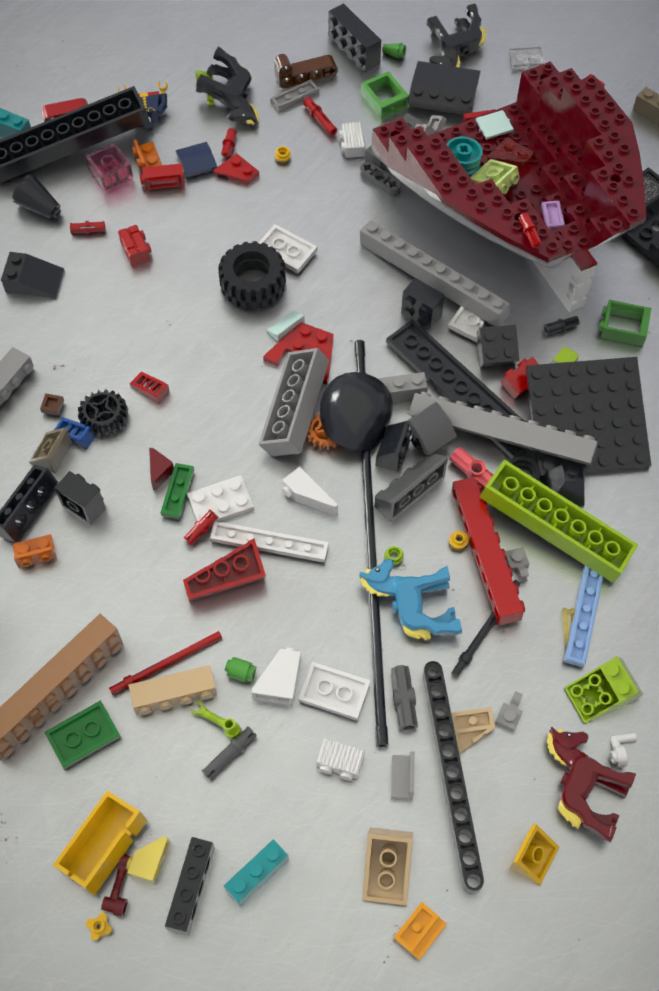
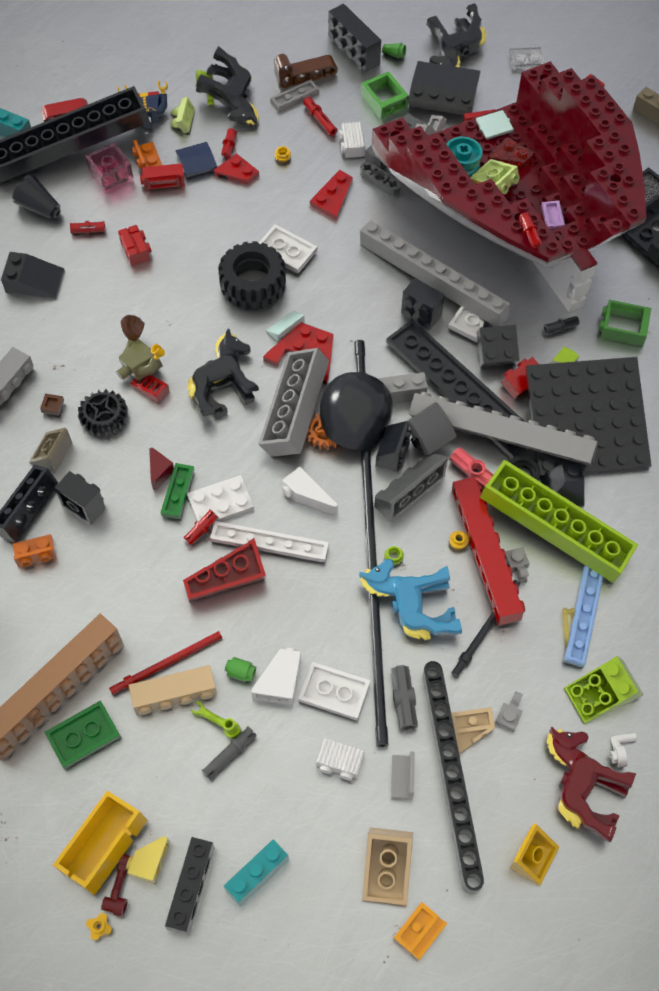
blue slope [54,417,96,448] -> none
none -> olive torso [116,315,165,380]
none -> yellowish green tile [170,97,195,133]
none -> black animal [187,329,259,419]
none -> red wing [310,169,353,221]

